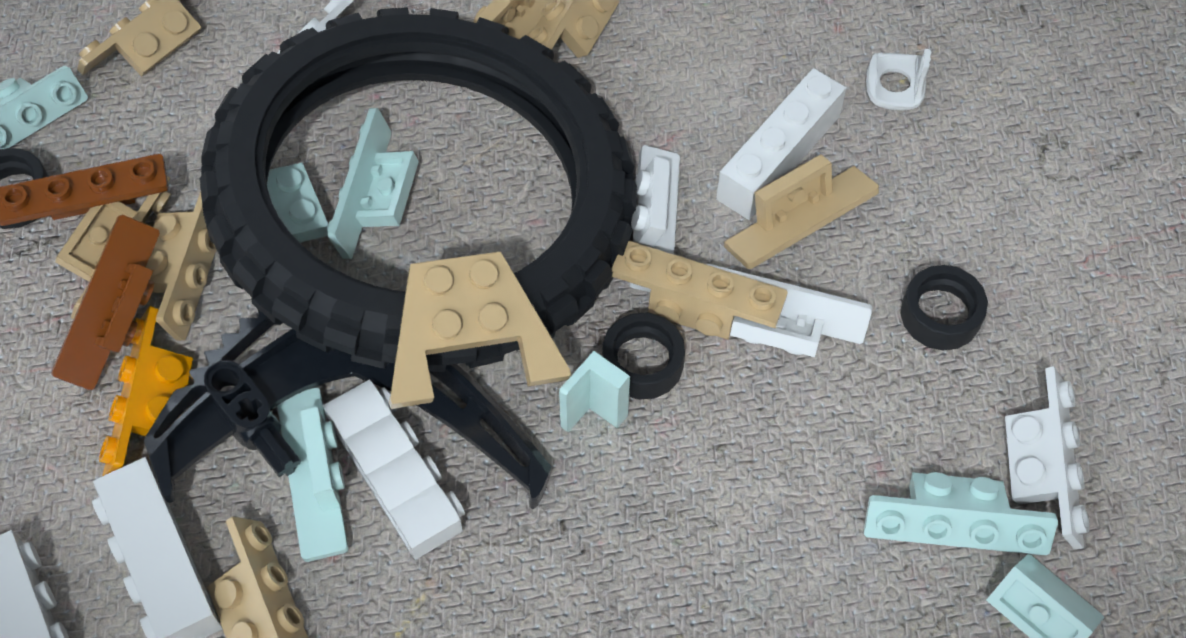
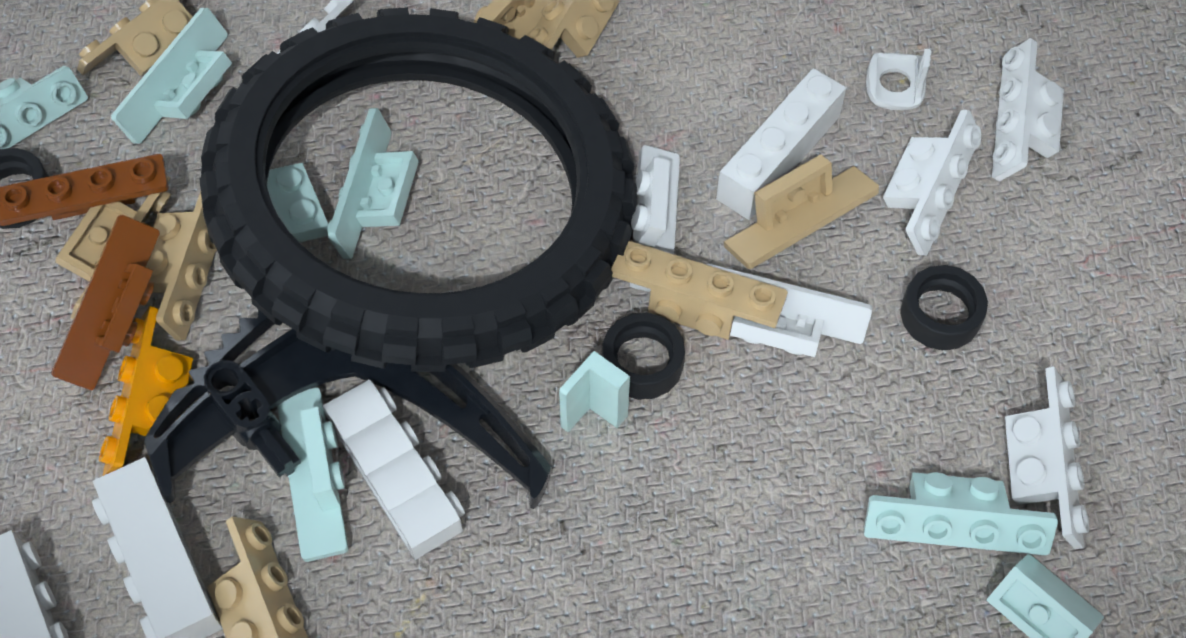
tan wing [389,251,571,409] -> none
none -> light aqua bracket [111,8,232,144]
none -> white bracket [883,110,981,256]
none -> white bracket [992,38,1064,181]

